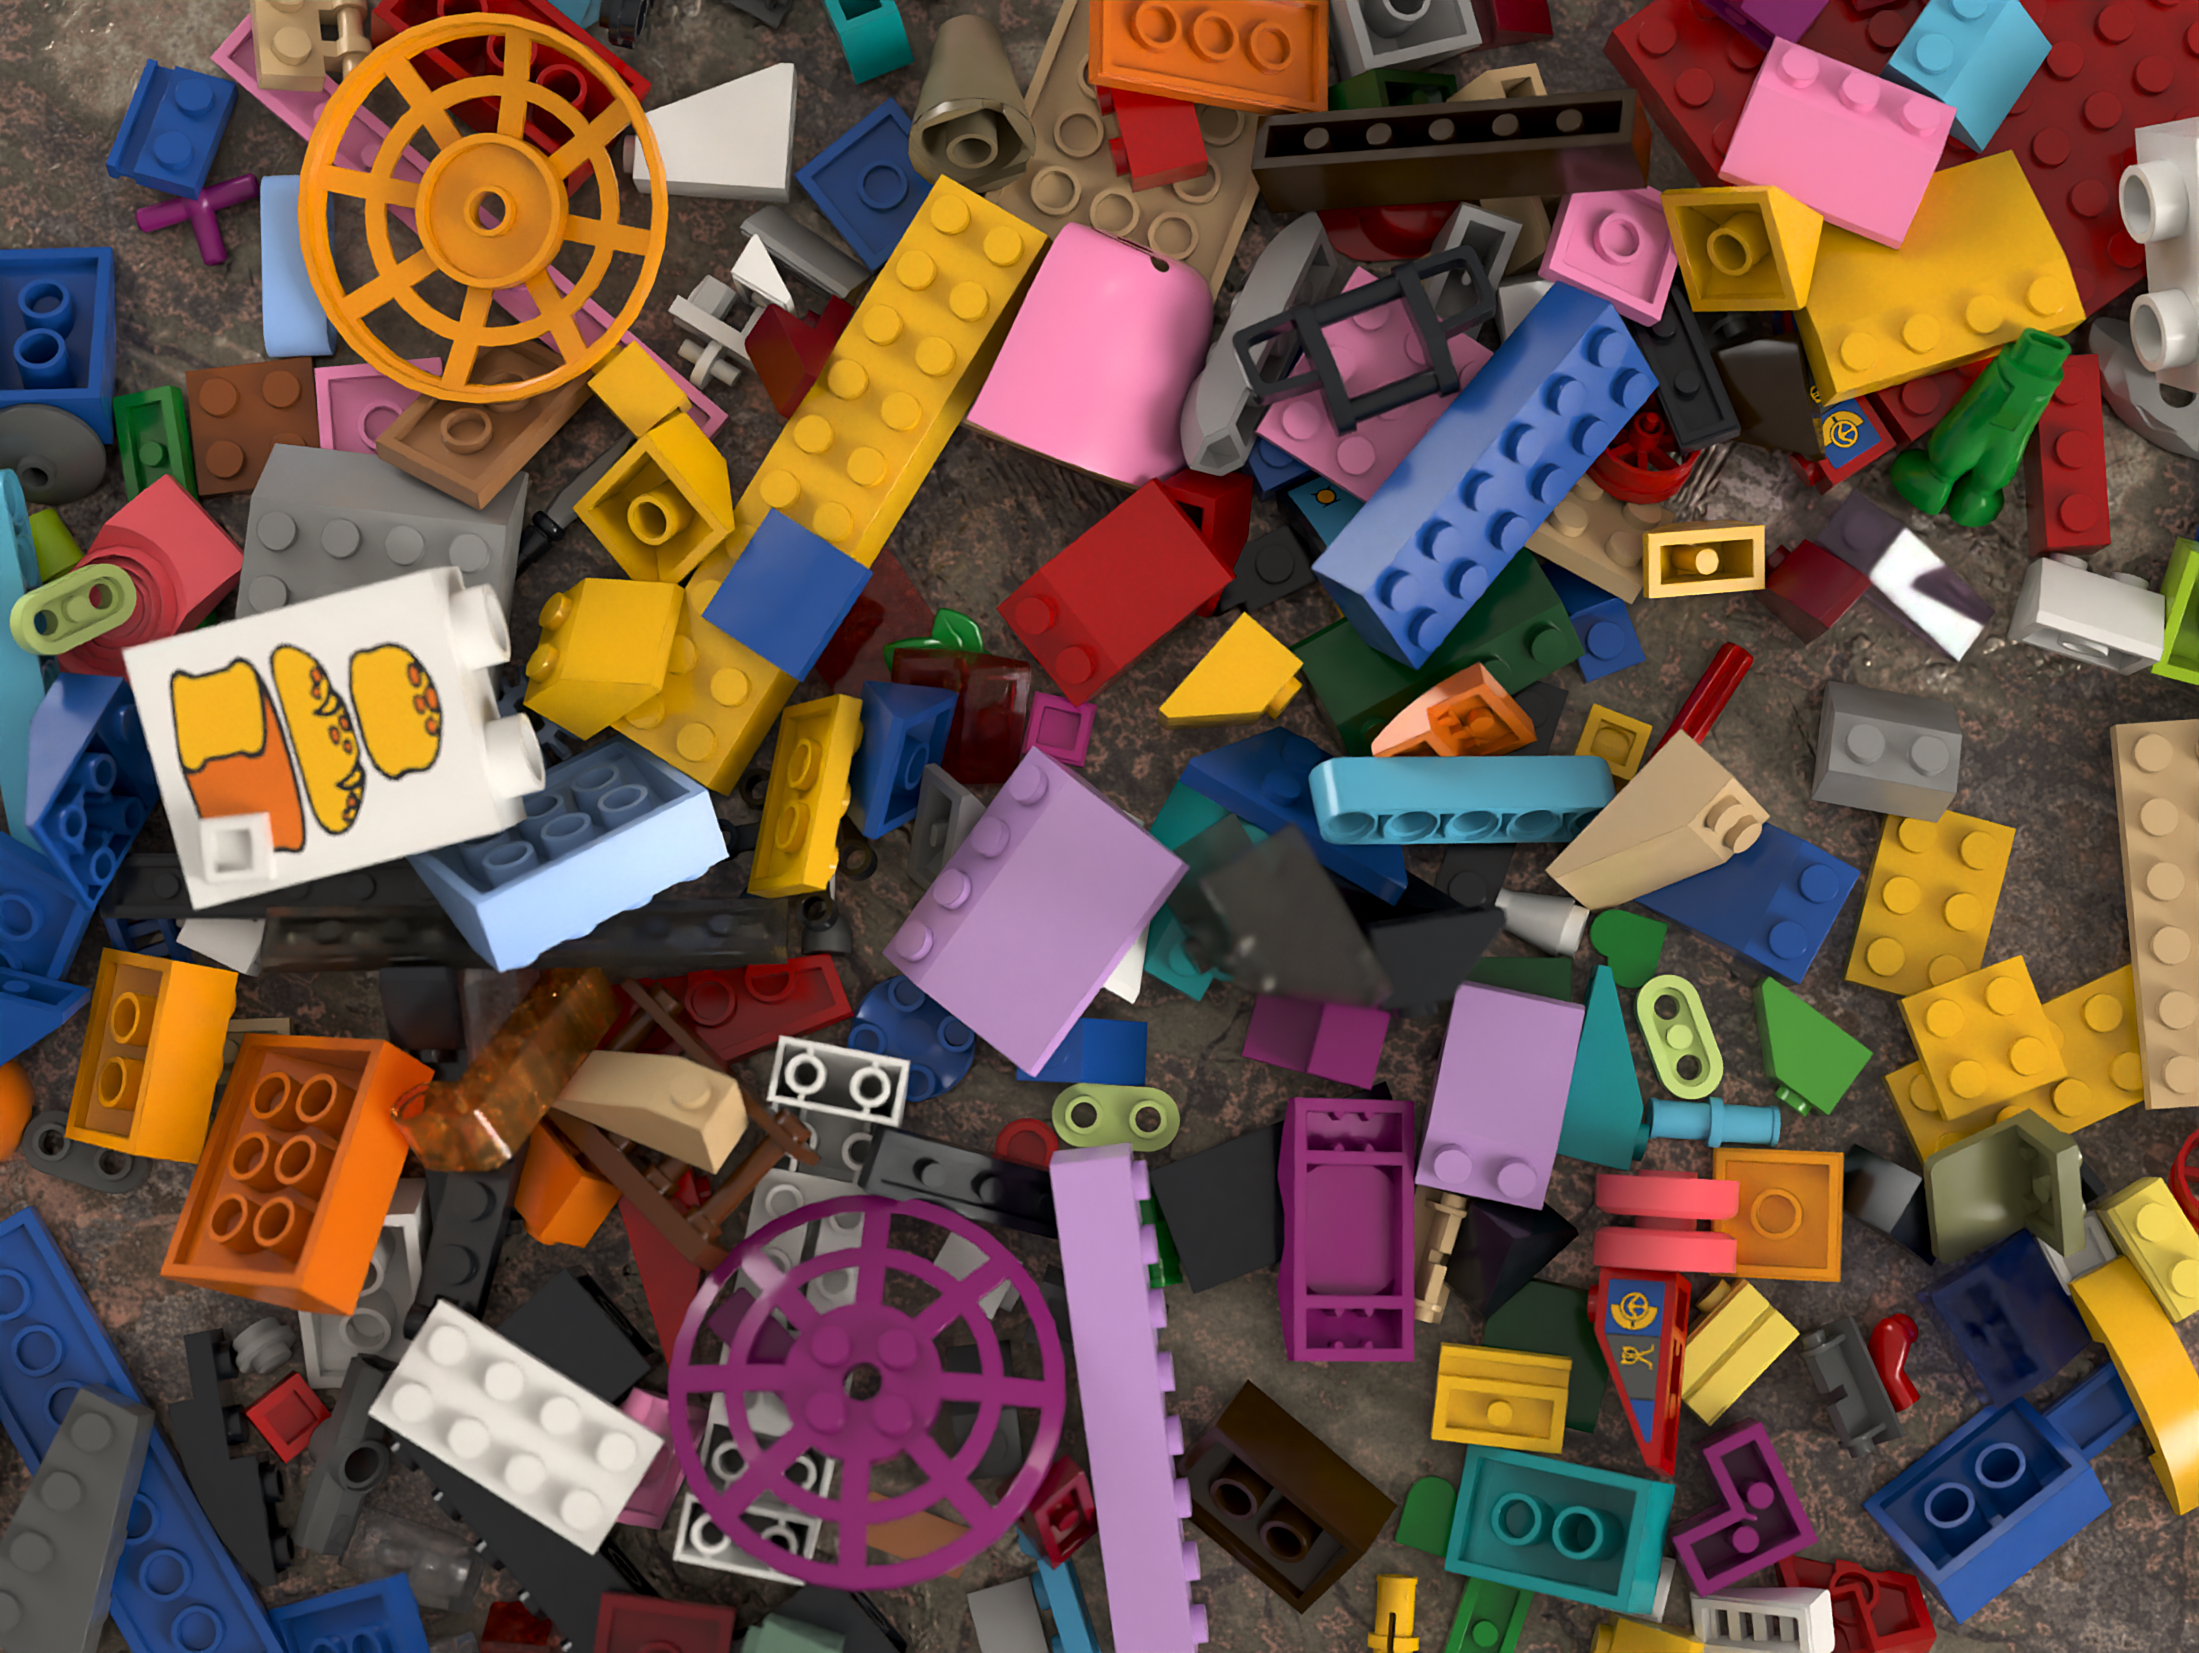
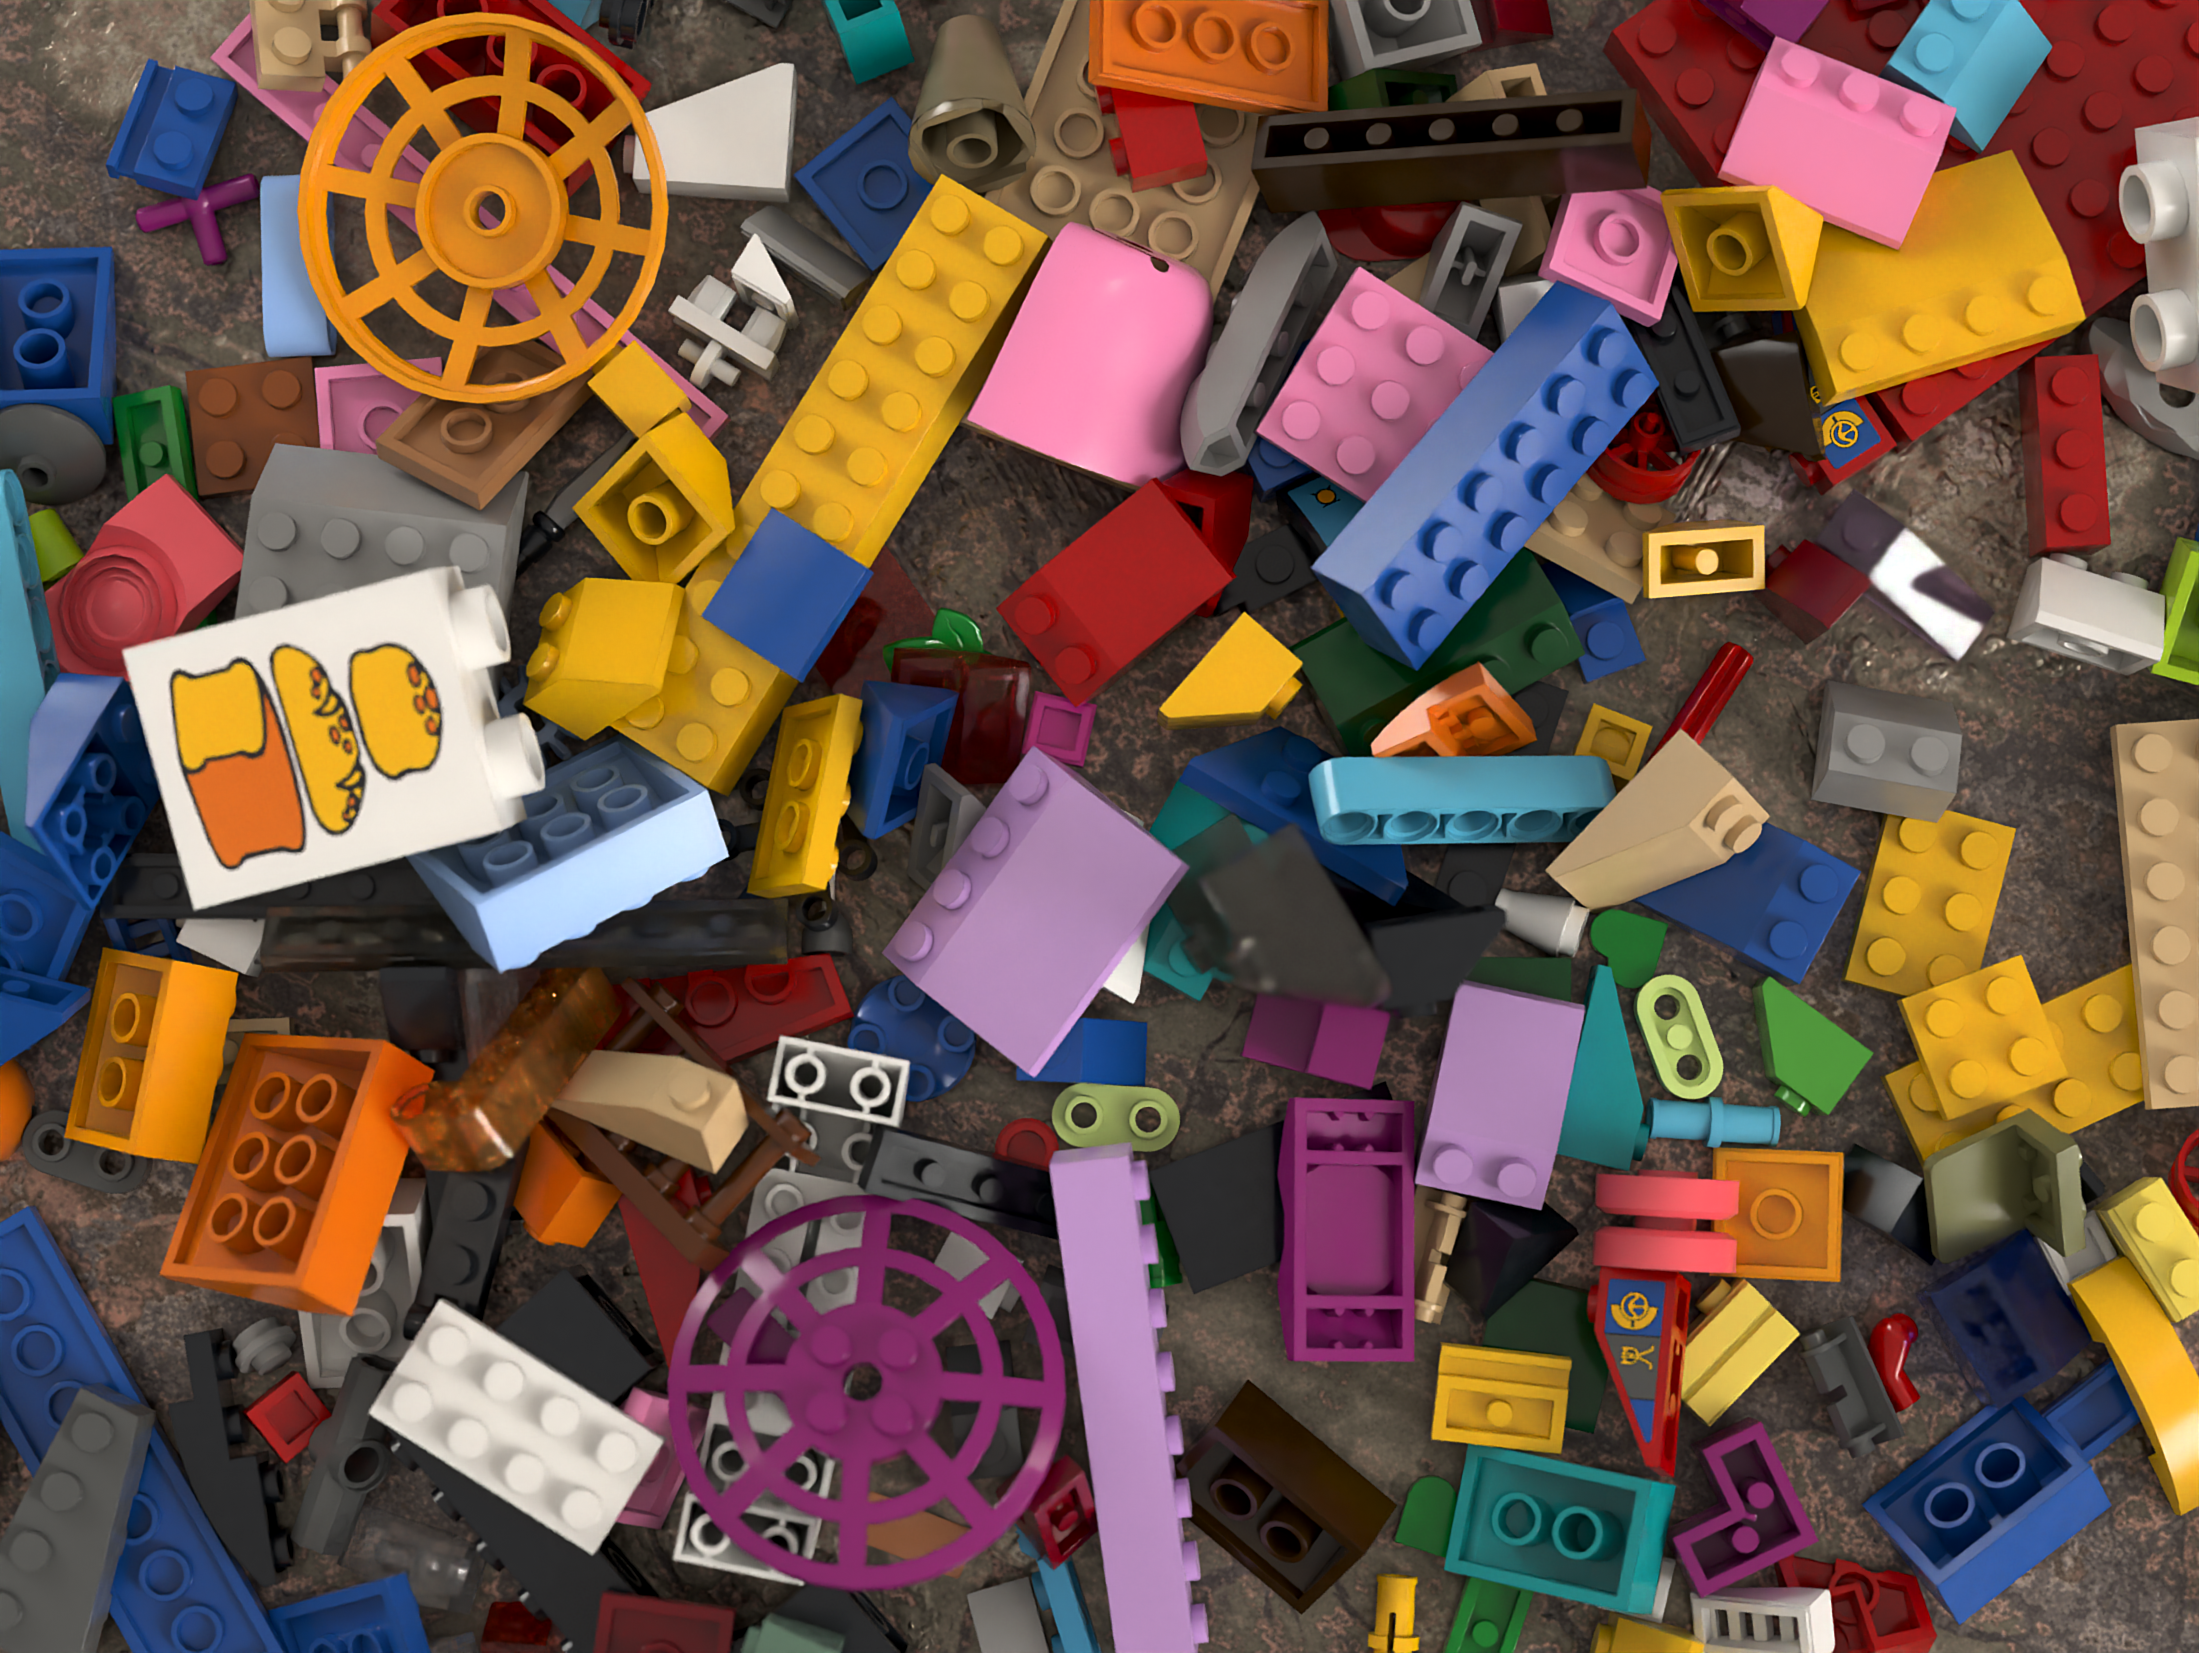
yellowish green plate [10,564,136,656] -> none
white tile [196,812,277,887] -> none
dark red slope [744,294,855,420] -> none
black bar [1232,244,1497,438] -> none
green piece [1889,328,2071,527] -> none

